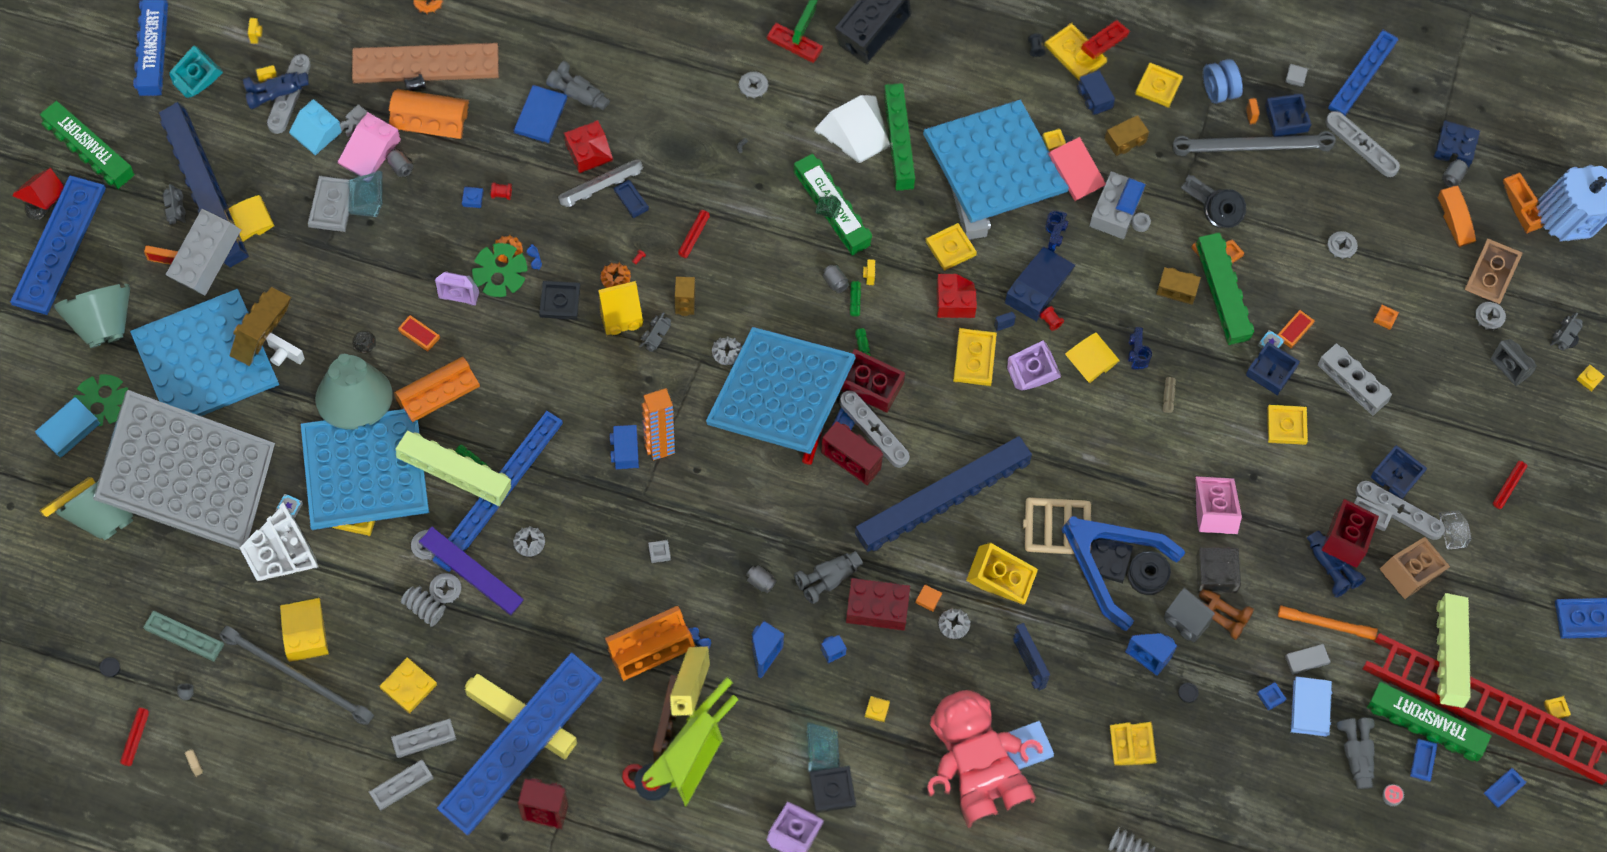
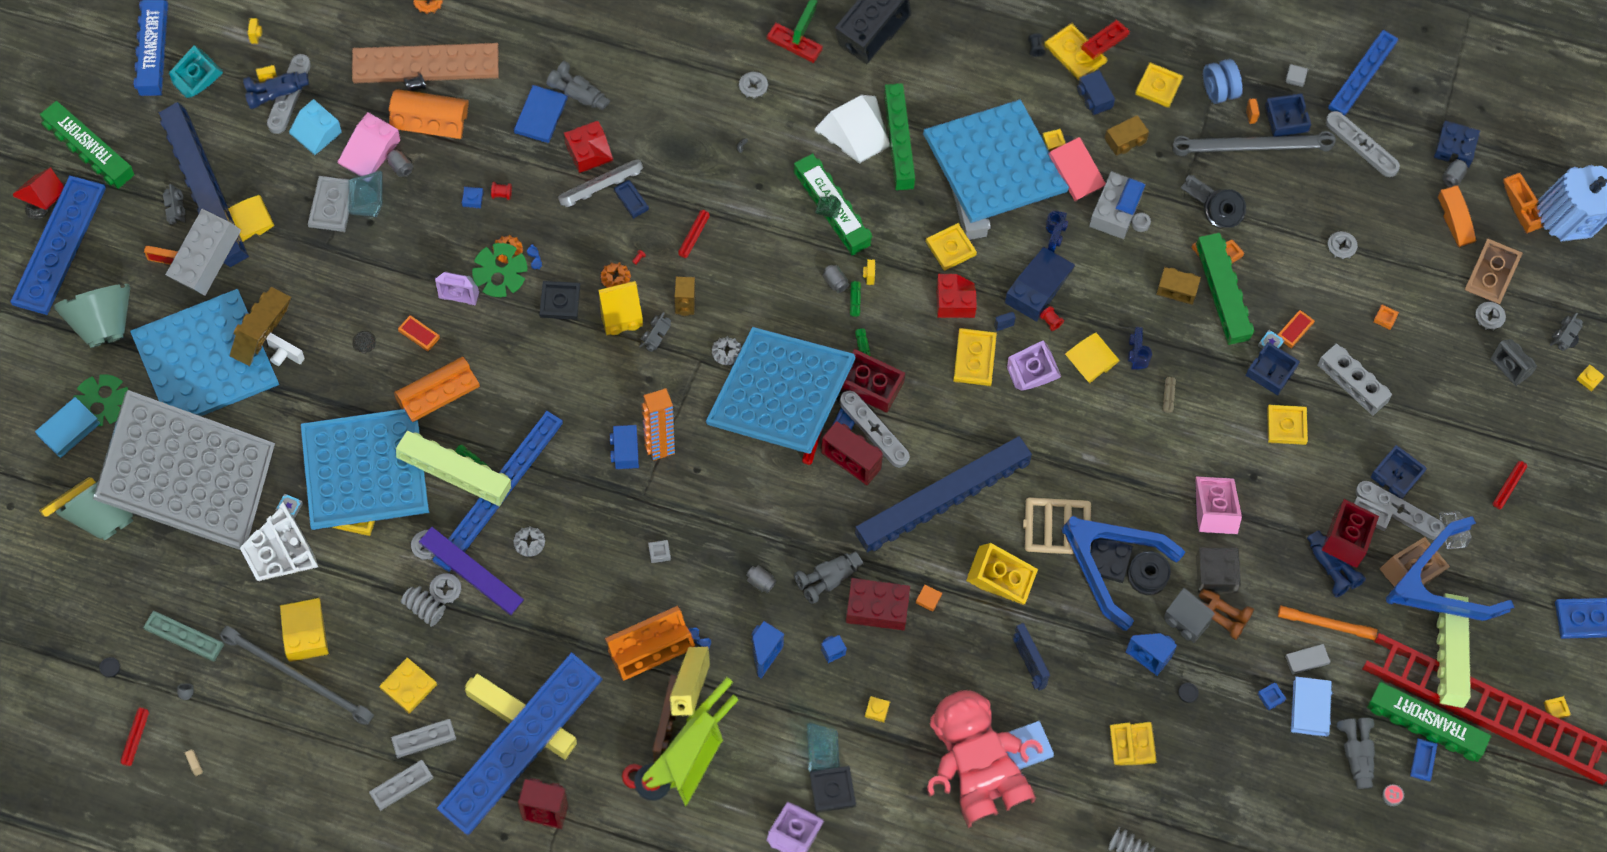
sand green cone [315,354,393,429] -> none
light grey plate [340,105,368,137] -> none
light grey gear [939,608,970,639] -> none
blue tile [1484,768,1526,808] -> none
none -> blue piece [1386,516,1515,621]

